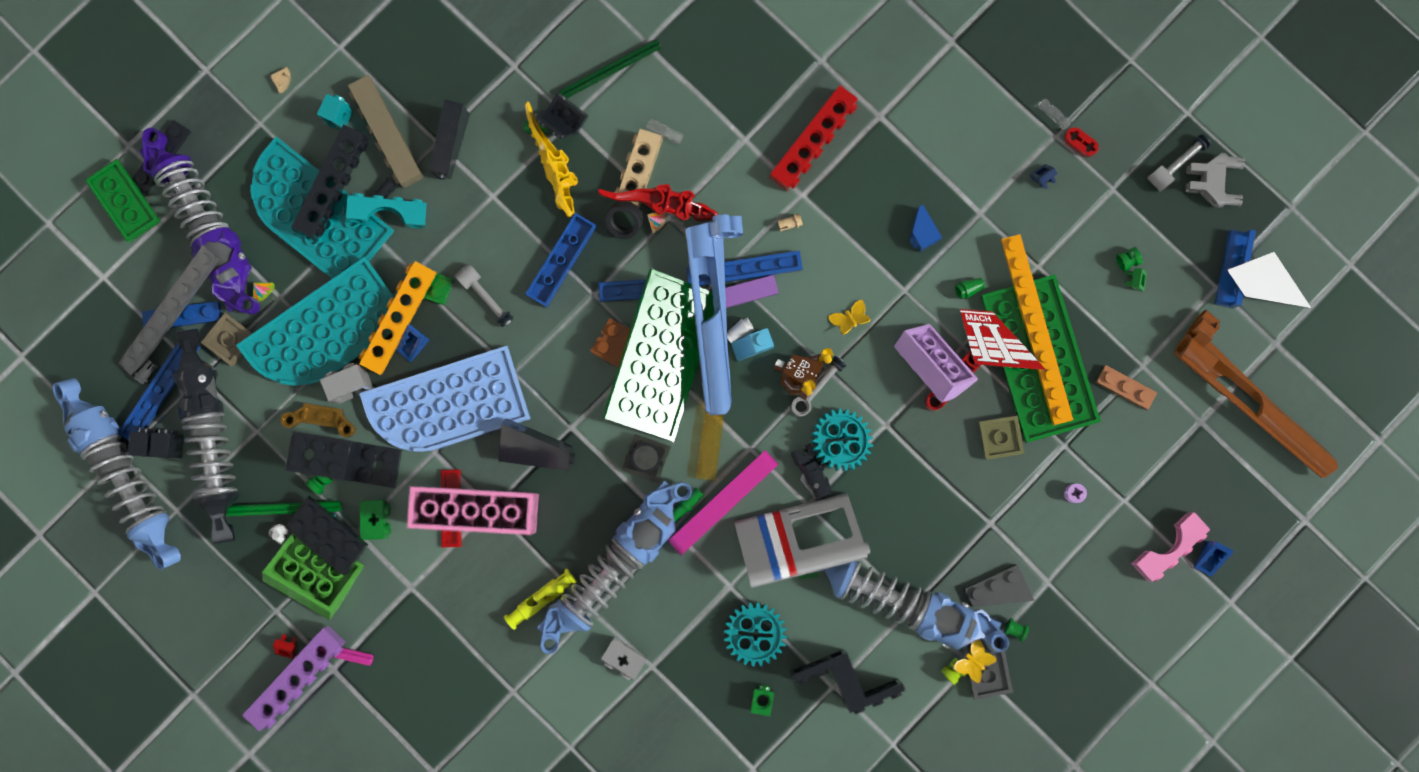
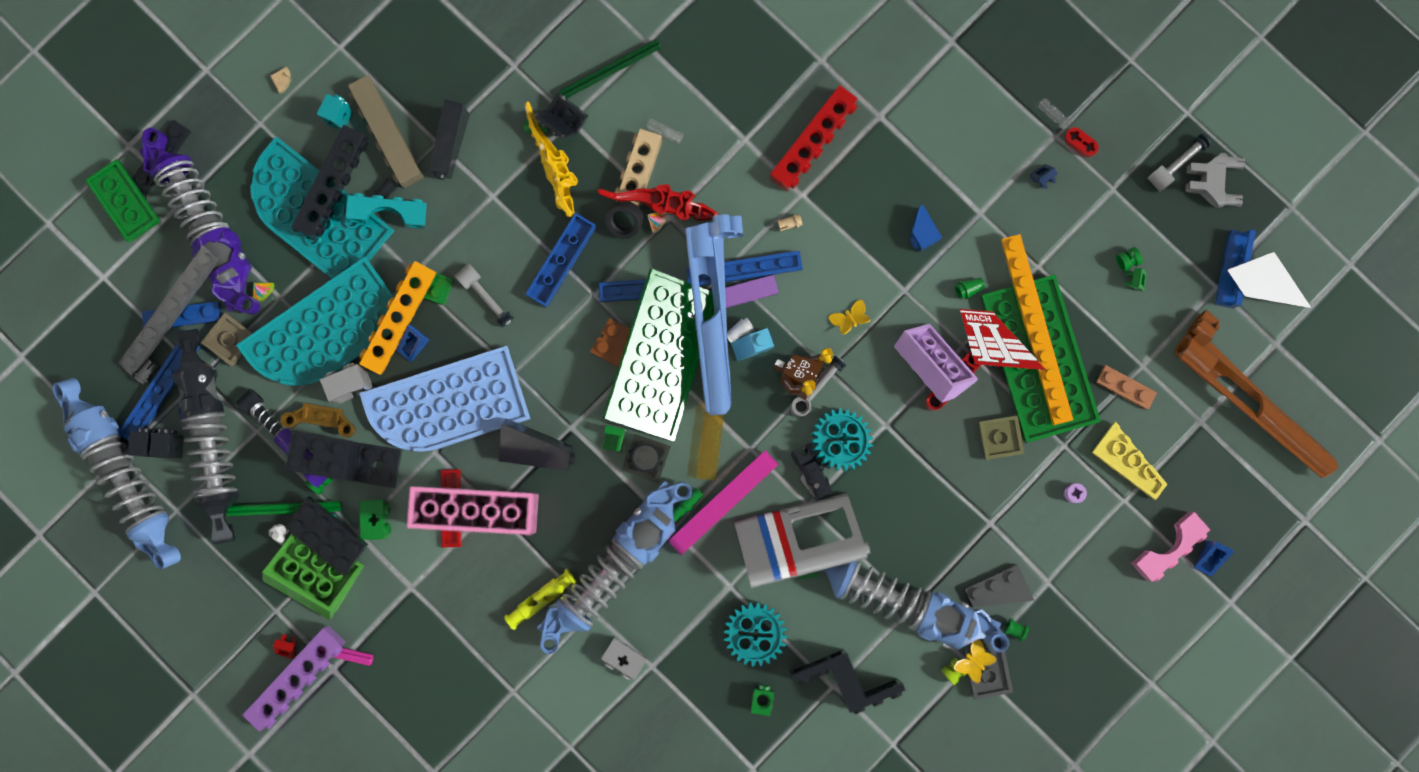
none -> piece [236,388,327,488]
none -> green panel [602,425,626,453]
none -> light yellow wing [1091,422,1167,500]

